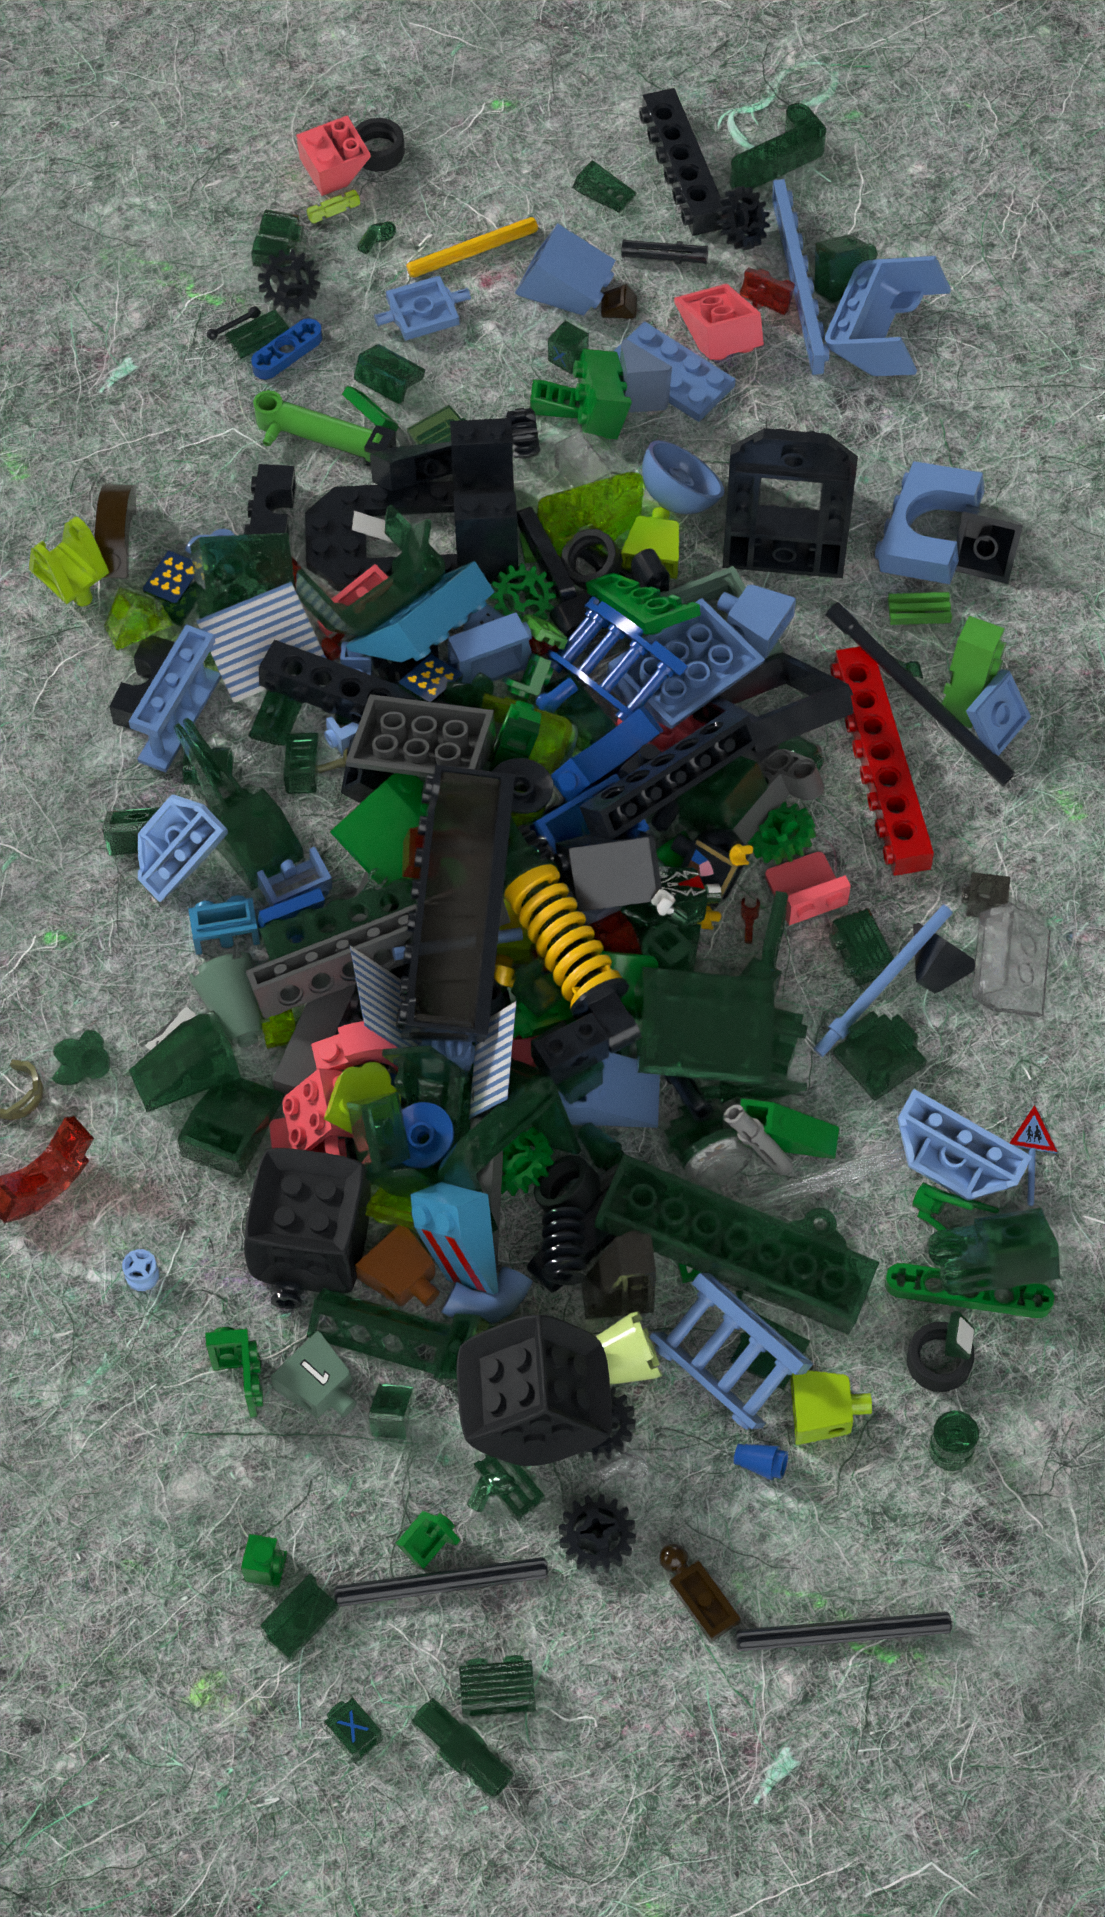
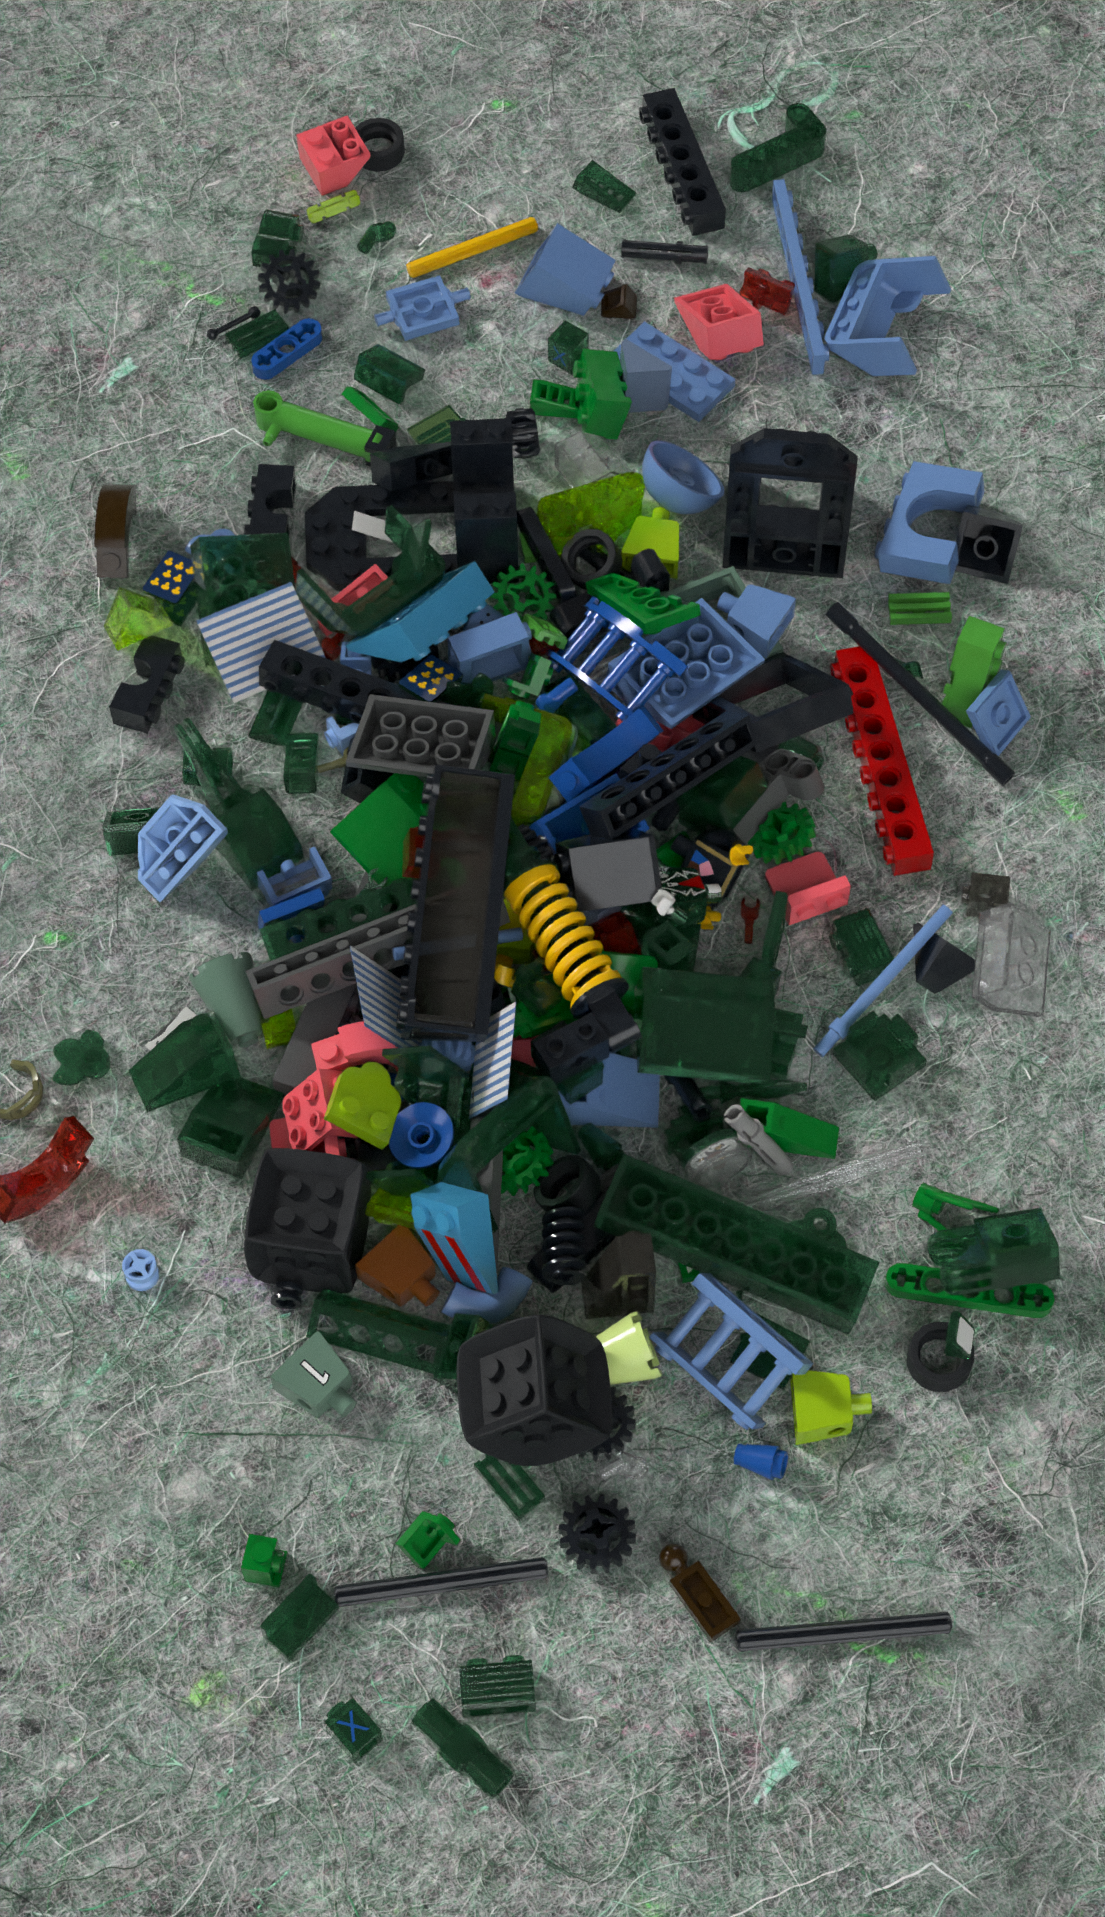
lime piece [29,516,109,607] -> none
medium blue fence [129,624,221,773] -> none
dark azure window [188,895,260,955] -> none
green bracket [205,1327,264,1418] -> none
clear green slope [347,1092,411,1173] -> none
clear green slope [369,1383,413,1440] -> none
clear green arm [467,1471,516,1512] -> none
black dish [489,758,554,814] -> none
black gear [716,186,770,250] -> none
light blue wedge [897,1089,1032,1201] -> none
clear green wheel [928,1410,979,1471] -> none
piece [1010,1105,1058,1206] -> none

